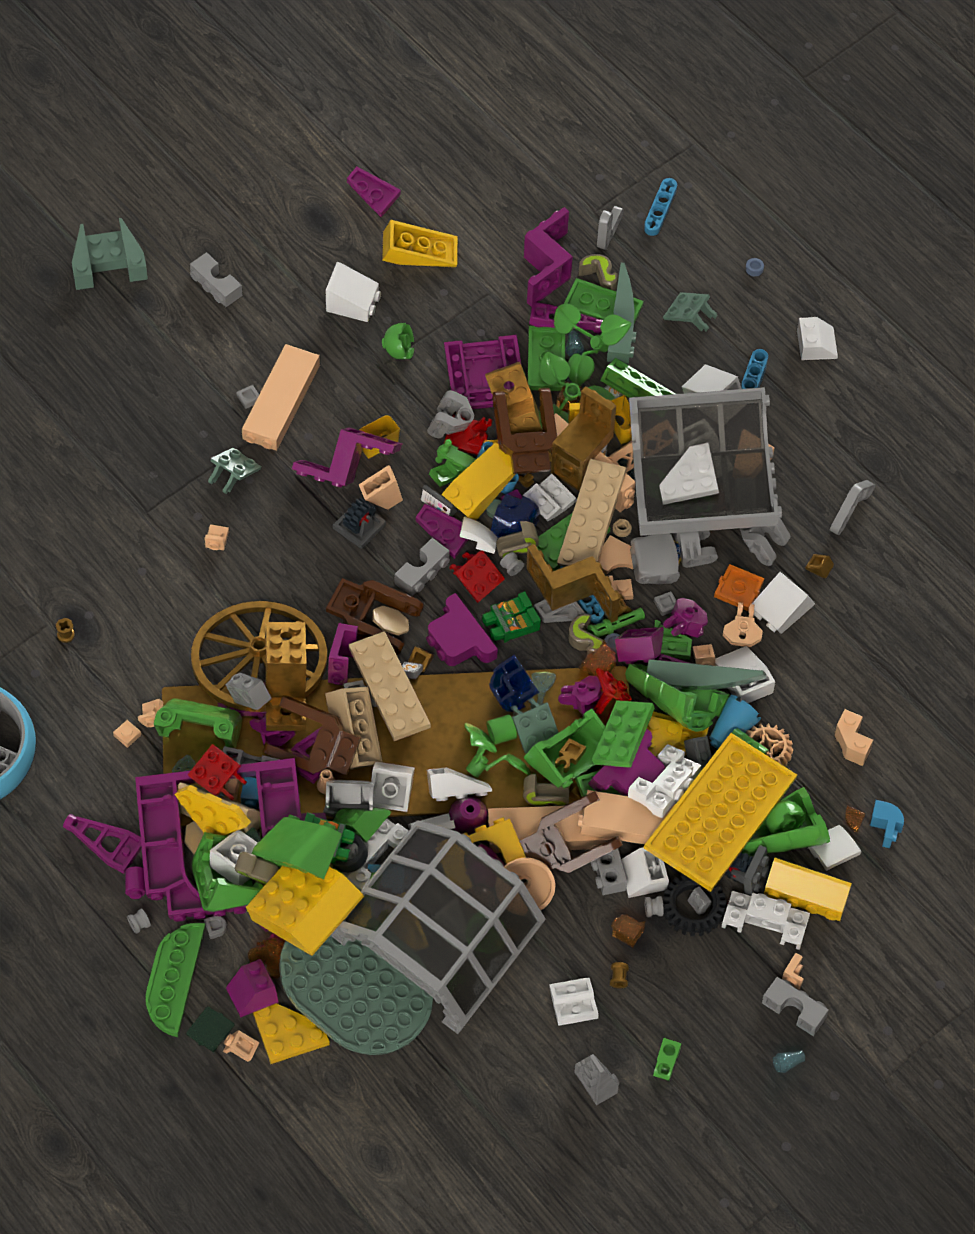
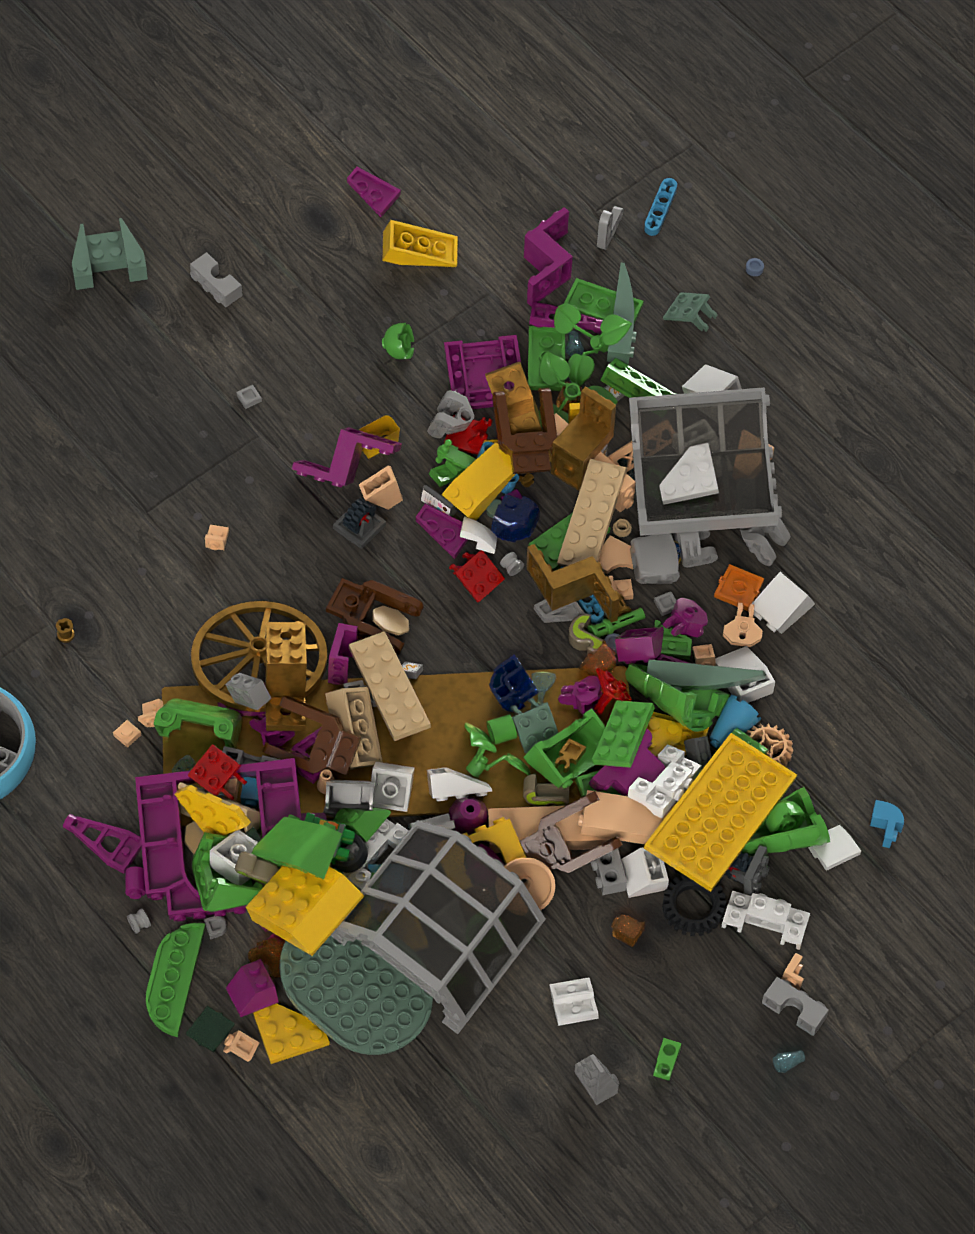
sand green plate [208,448,262,494] -> none
light nougat brick [242,344,320,451] -> none
white slope [326,262,381,322] -> none
light grey arch [395,538,450,597] -> none
pearl gold slope [408,647,434,672] -> none
magenta brick [426,593,498,666] -> none
green hips [482,592,541,643] -> none
dark tan animal [496,521,539,558] -> none
white slope [523,474,577,521] -> none
dark tan animal [579,254,618,291] -> none
pearl gold bush [610,962,629,988] -> none
yellow piece [611,395,632,444] -> none
light grey wheel [645,896,663,917] -> none
light grey tile [688,886,711,915] -> none
dark azure beam [741,349,768,389] -> none
yellow slope [764,858,852,921] -> none
white slope [797,317,838,360] -> none
pearl gold slope [805,554,834,578] -> none
light grey beam [830,480,875,535] -> none
light nougat brick [835,709,873,766] -> none
clear orange tile [845,806,866,832] -> none

